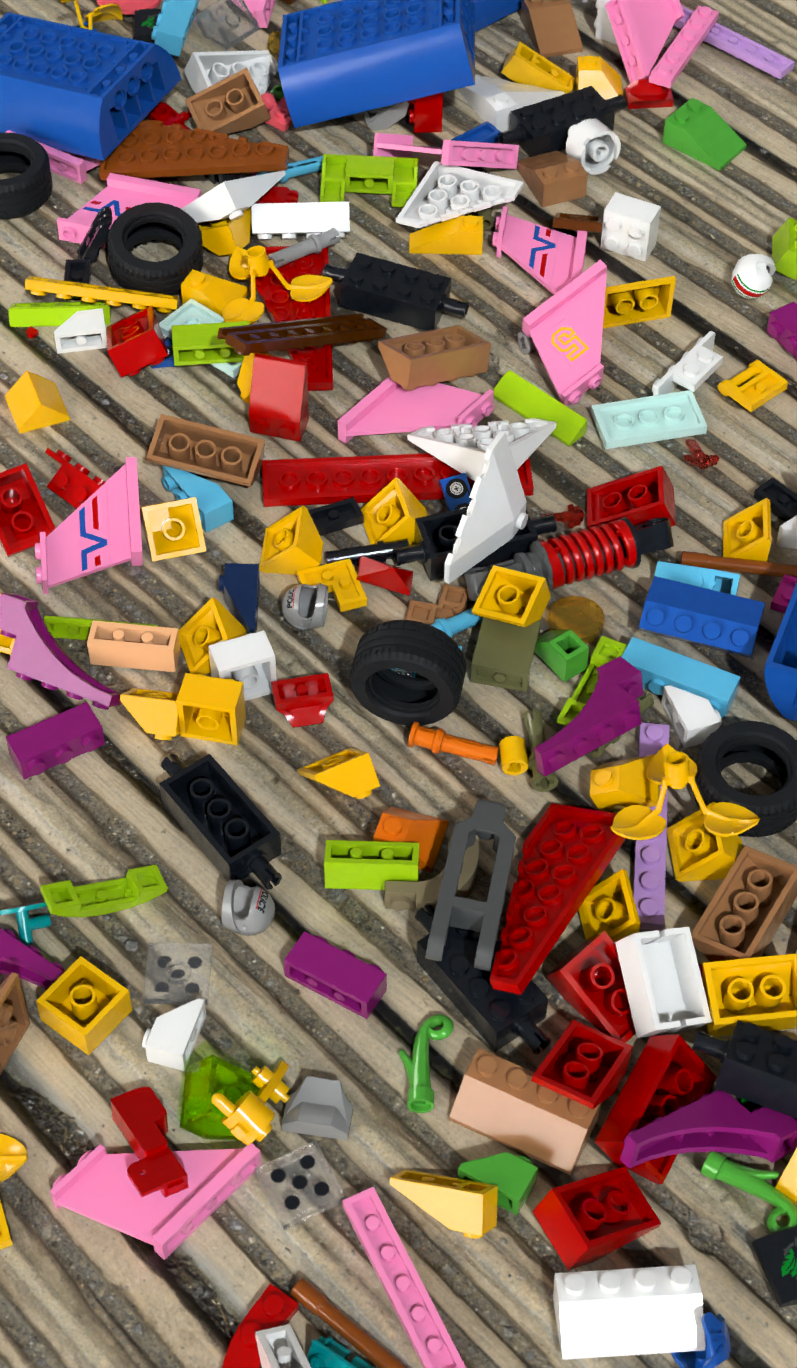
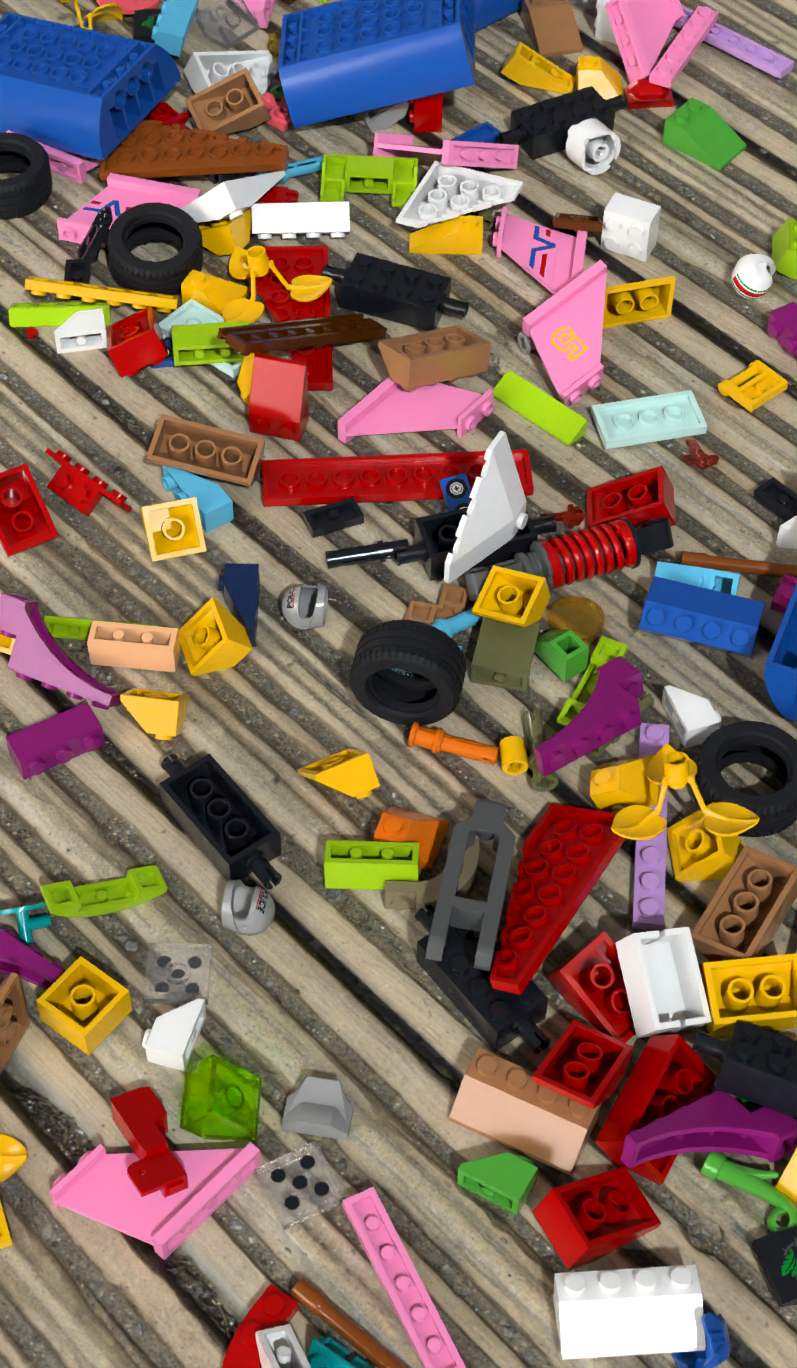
yellow slope [5,370,70,434] -> none
bright pink piece [35,457,143,594] -> none
yellow brick [176,673,246,746] -> none
white brick [208,630,277,701] -> none
yellow piece [211,1060,290,1146] -> none
yellow slope [259,506,324,575] -> none
light grey pin [268,228,340,268] -> none
red slope [271,673,334,728] -> none
magenta brick [284,931,387,1019] -> none
yellow plate [297,558,367,612] -> none
red slope [356,555,413,596] -> none
yellow slope [361,477,428,545] -> none
yellow slope [390,1169,498,1238] -> none
bright green plant [399,1014,454,1113] -> none
white slope [407,418,556,481] -> none
white slope [456,74,565,132] -> none
medium nougat slope [517,151,588,207] -> none
yellow slope [578,869,640,943] -> none
medium azure brick [622,637,741,719] -> none
white bracket [652,331,723,396] -> none
yellow slope [723,498,771,562] -> none

